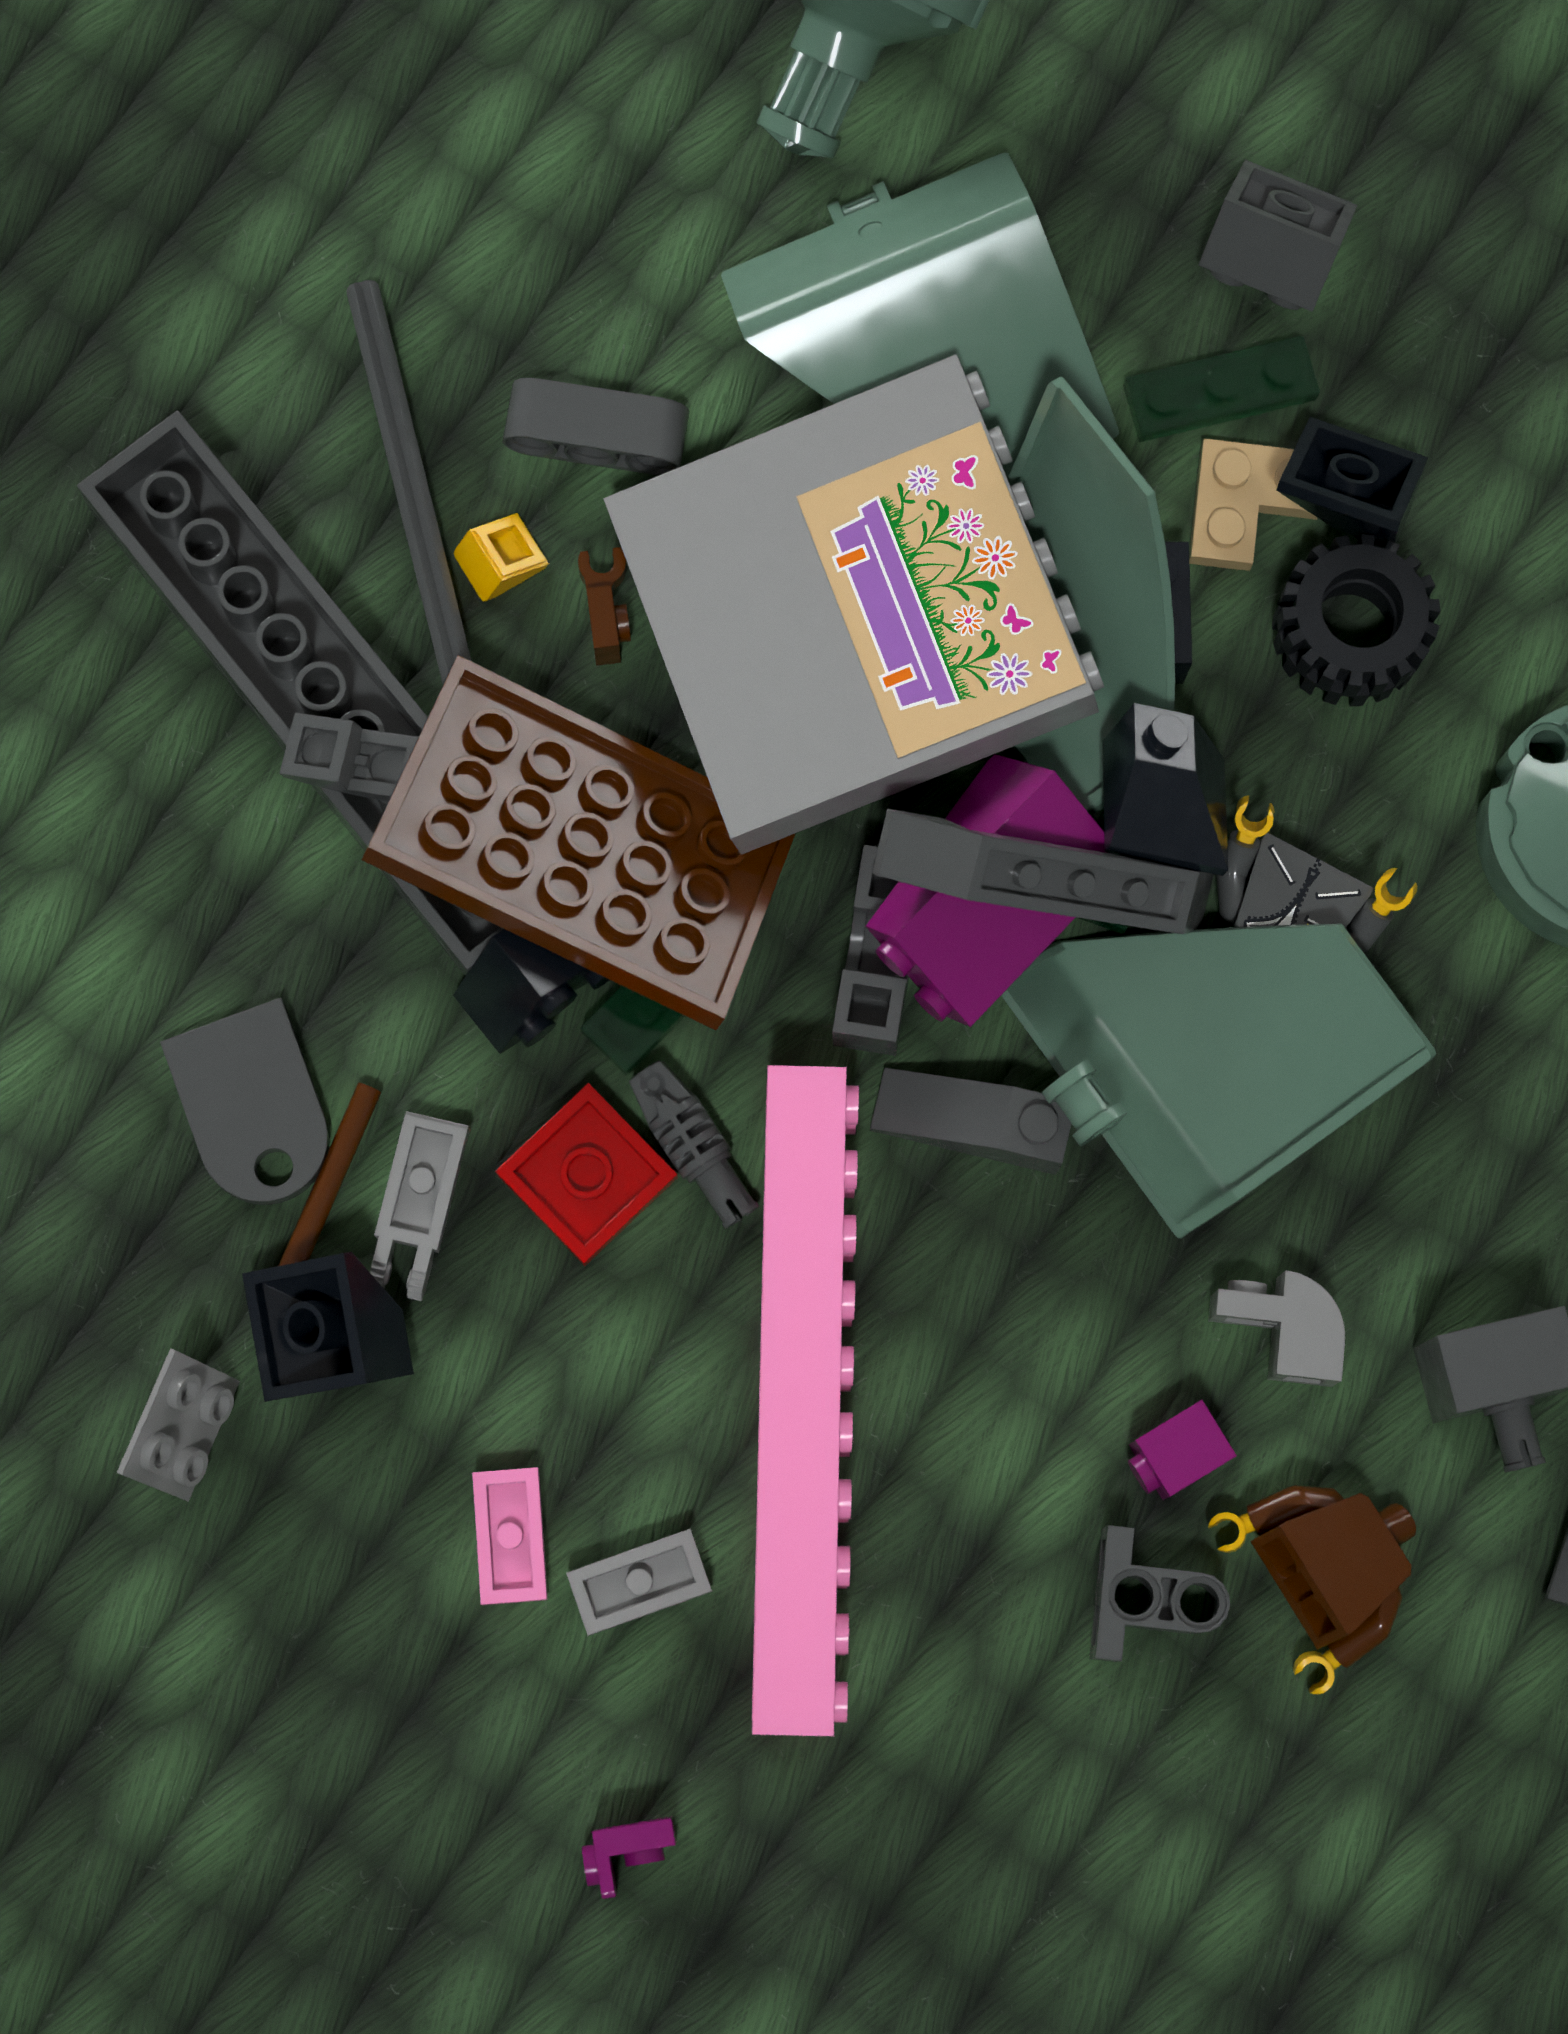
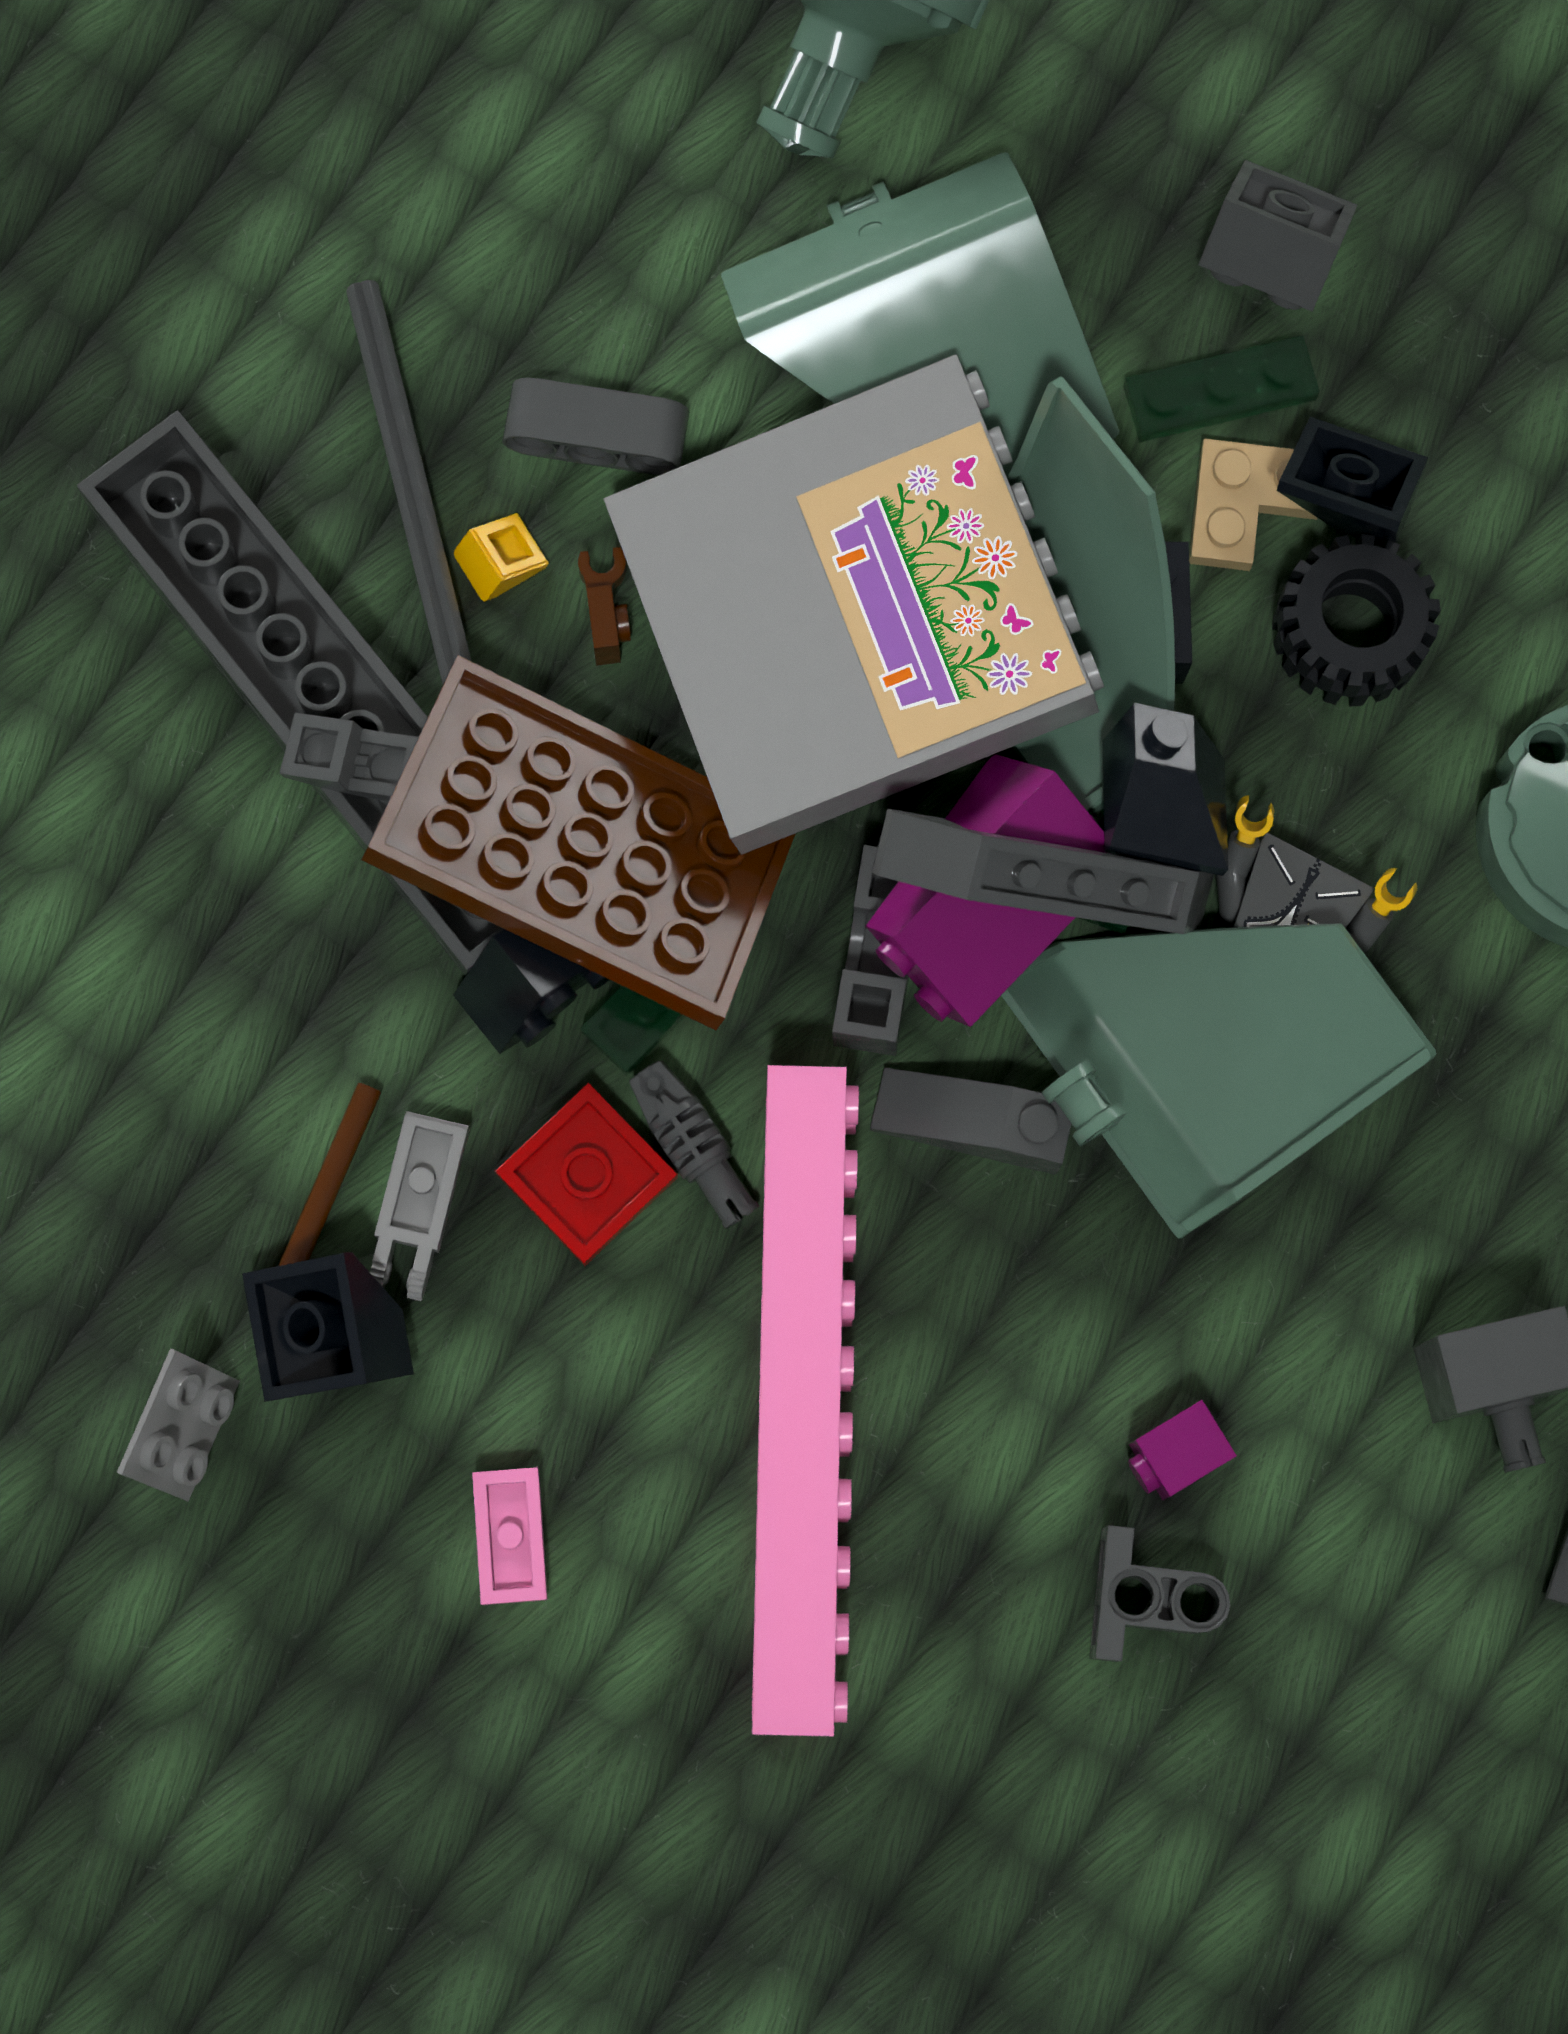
dark grey tile [160,997,330,1205] -> none
light grey plate [566,1529,712,1636] -> none
magenta bracket [582,1816,676,1899] -> none
light grey brick [1208,1270,1345,1387] -> none
reddish brown torso [1208,1485,1416,1694] -> none

